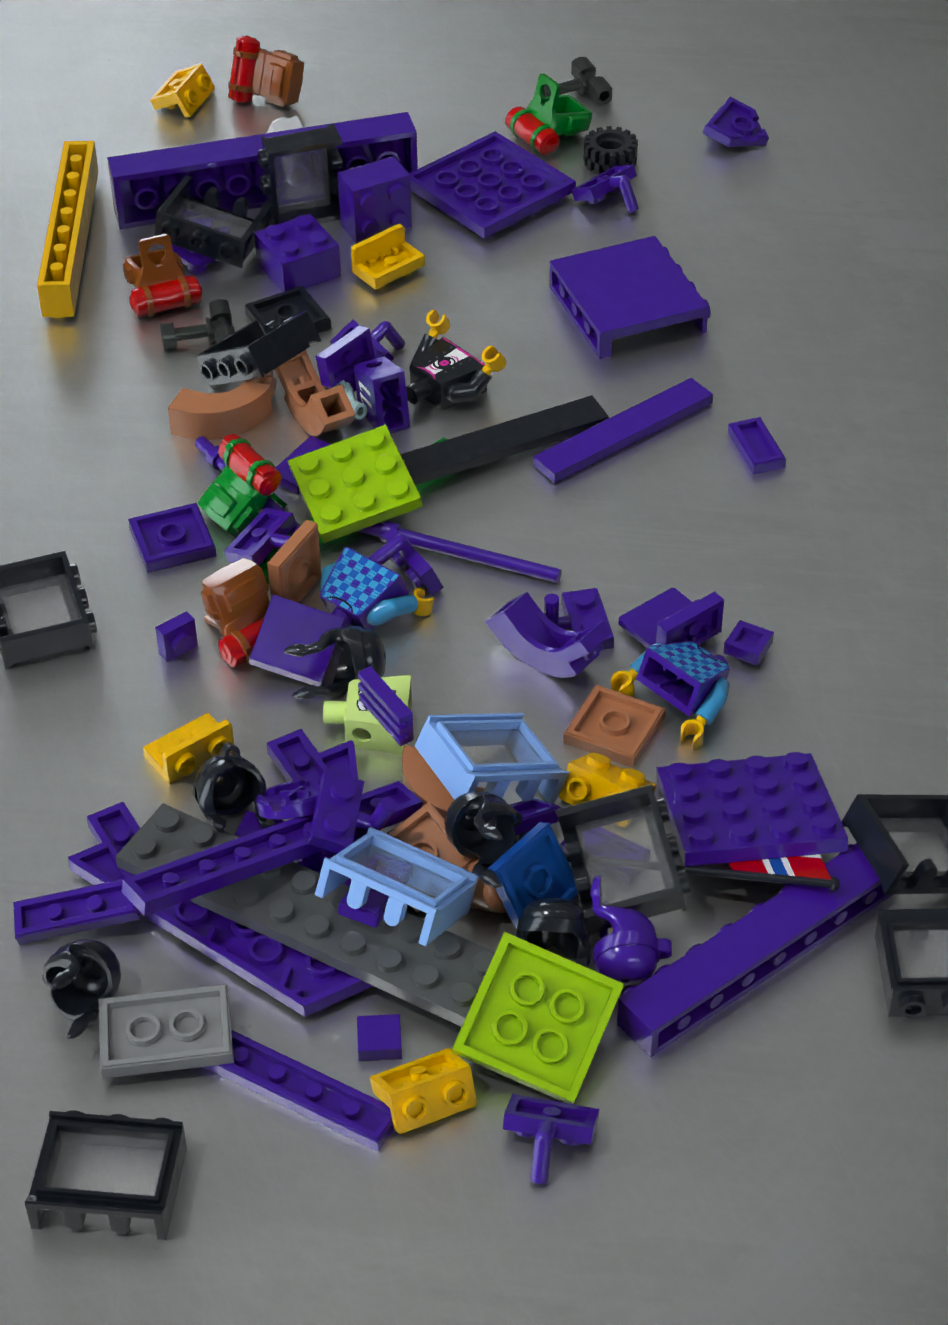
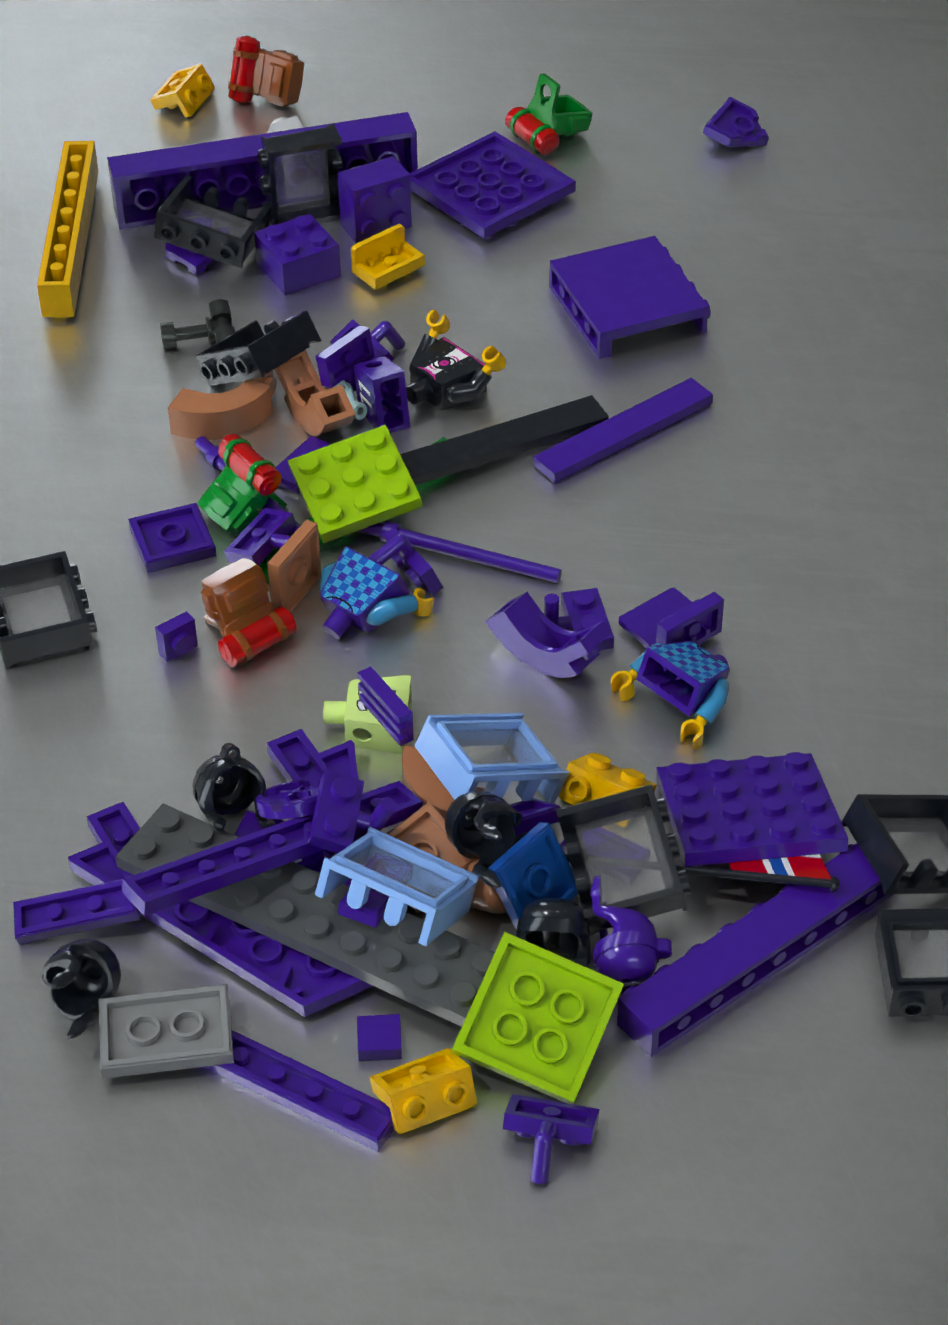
black window [25,1110,187,1240] -> none
dark orange piece [123,234,203,317] -> none
yellow bracket [143,713,234,785] -> none
black tile [245,286,332,335] -> none
dark purple tile [248,594,344,686] -> none
black hair [284,626,386,700] -> none
pearl dark grey bar [543,57,613,105] -> none
nougat tile [563,684,666,768] -> none
dark purple plate [571,165,639,213] -> none
black tyre [583,126,638,175] -> none
dark purple plate [723,620,774,666] -> none
dark purple tile [728,417,786,475] -> none

